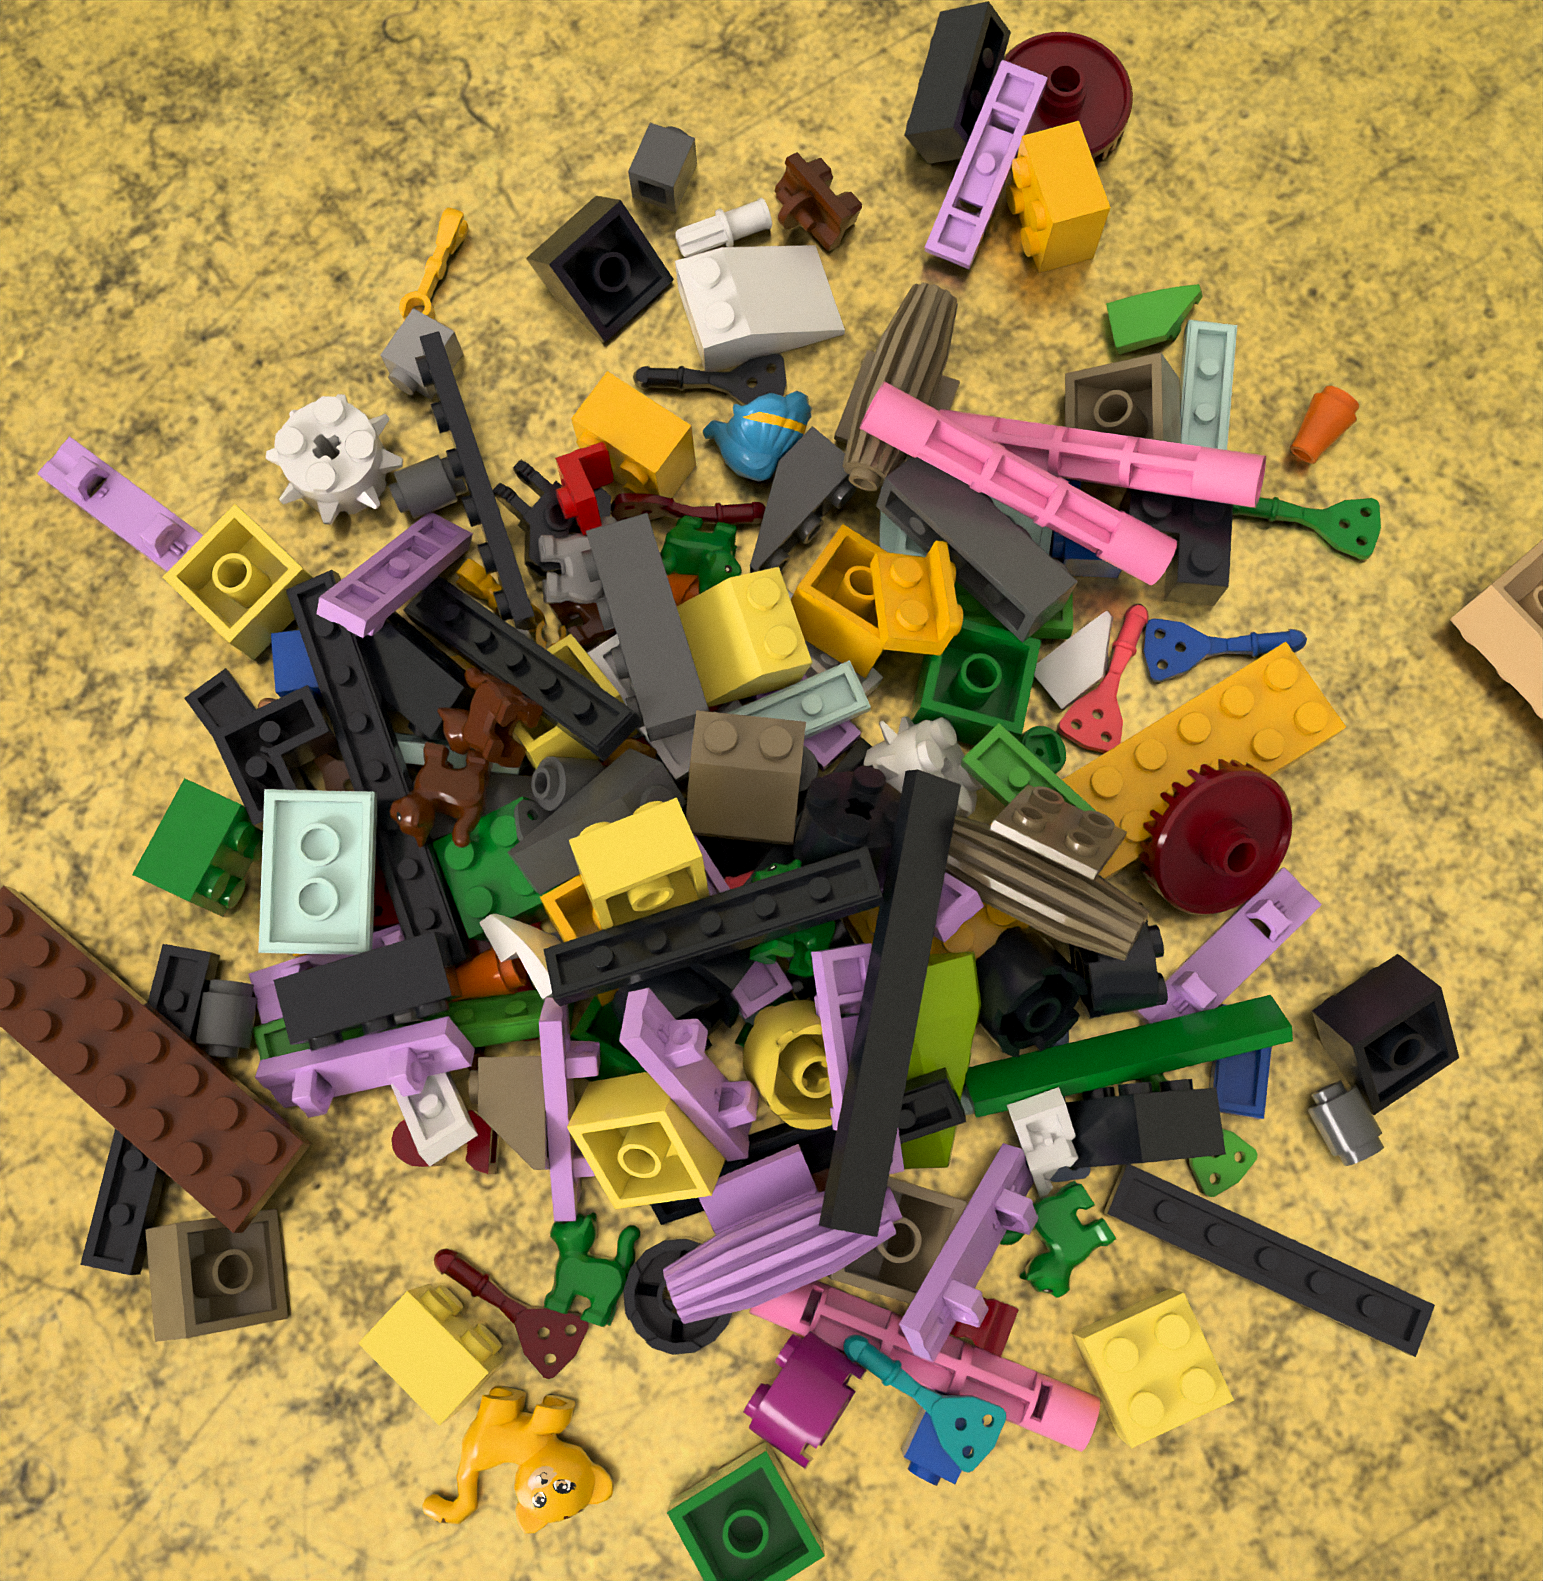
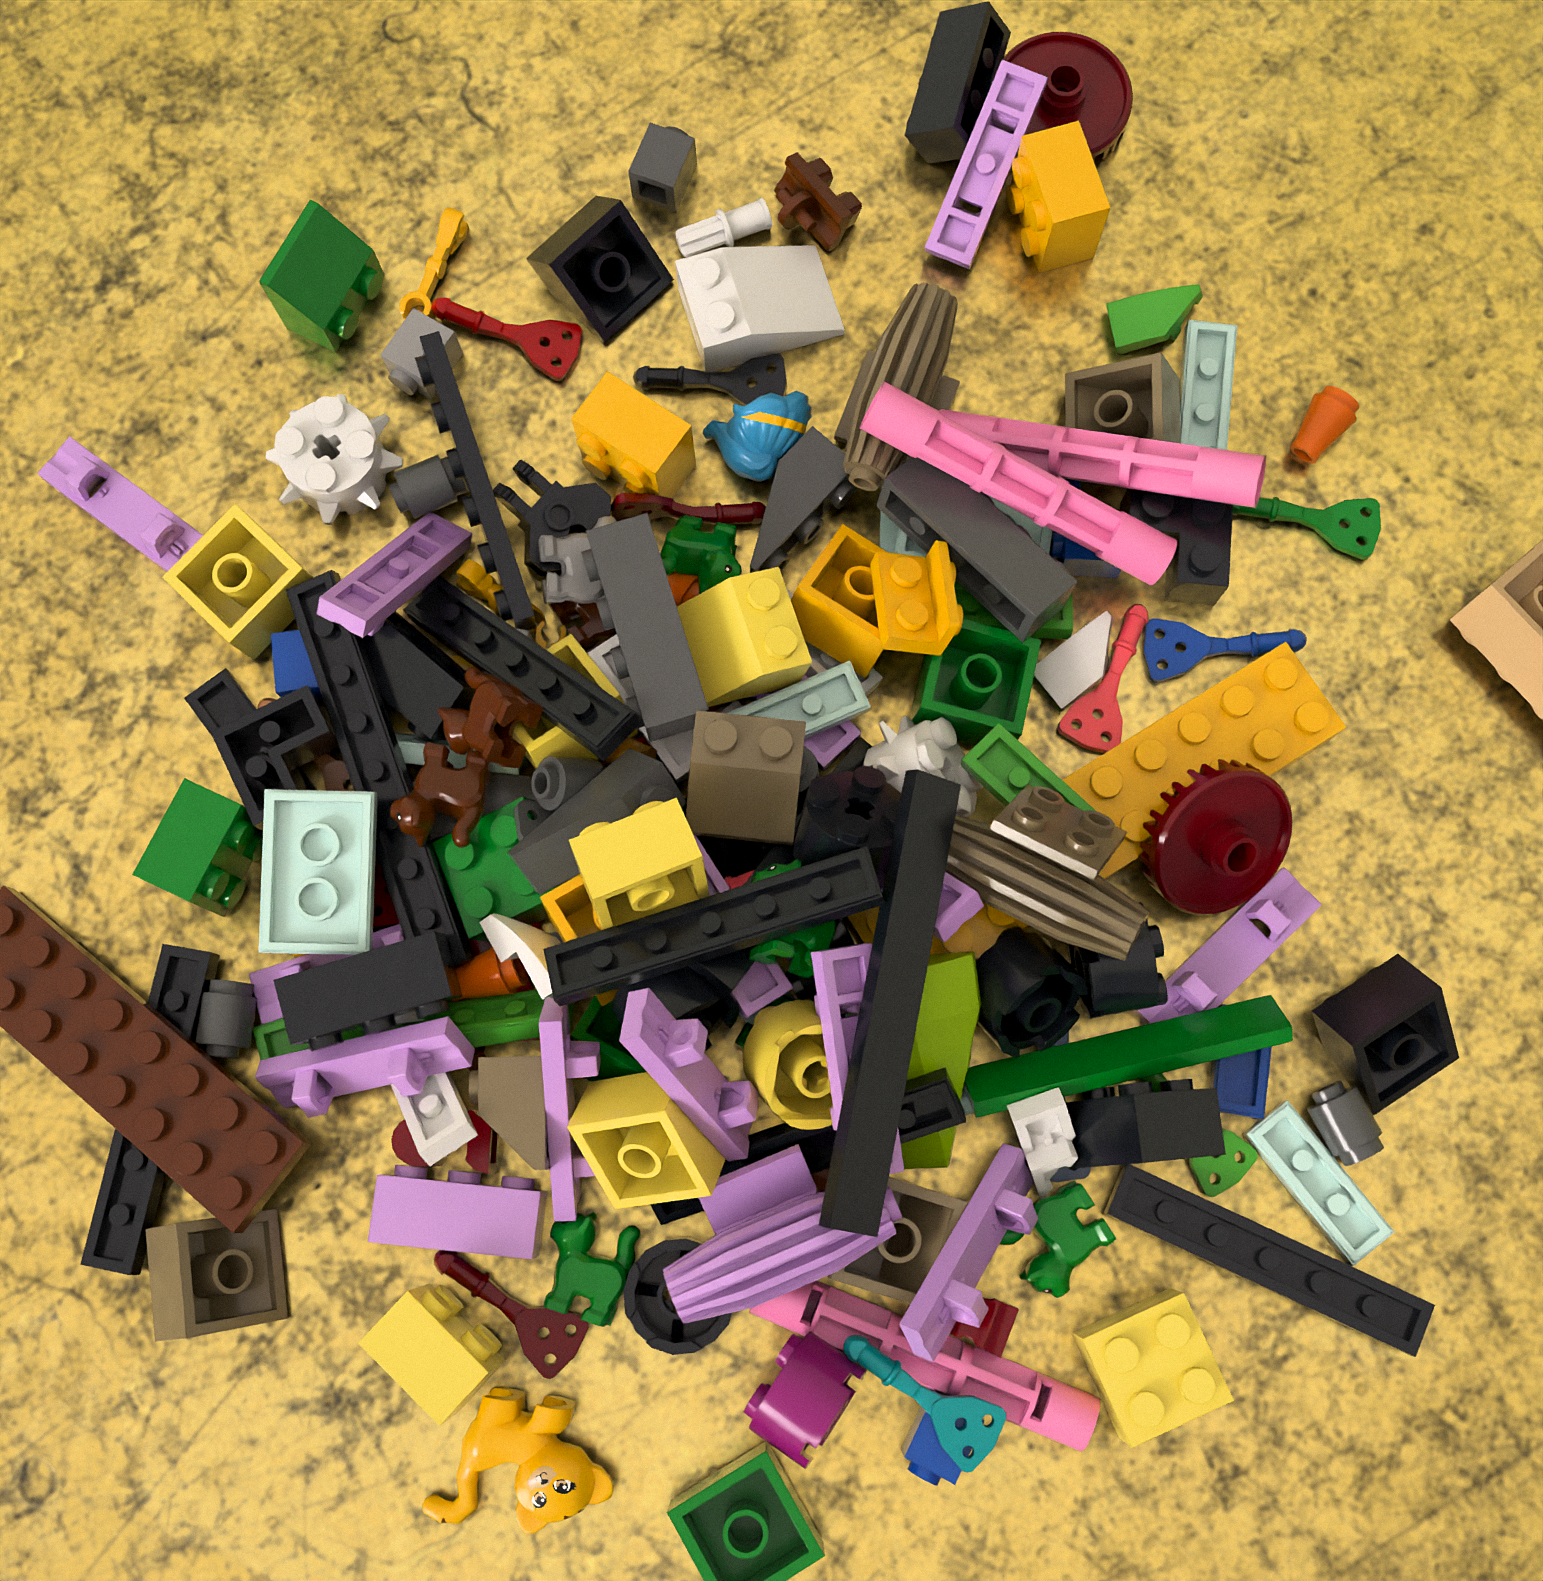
red bracket [555,442,614,536] -> none
green tile [1018,726,1066,773] -> none
none -> green slope [259,200,384,352]
none -> lavender brick [368,1165,547,1259]
none -> red piece [431,297,582,381]
none -> light aqua tile [1243,1100,1394,1266]

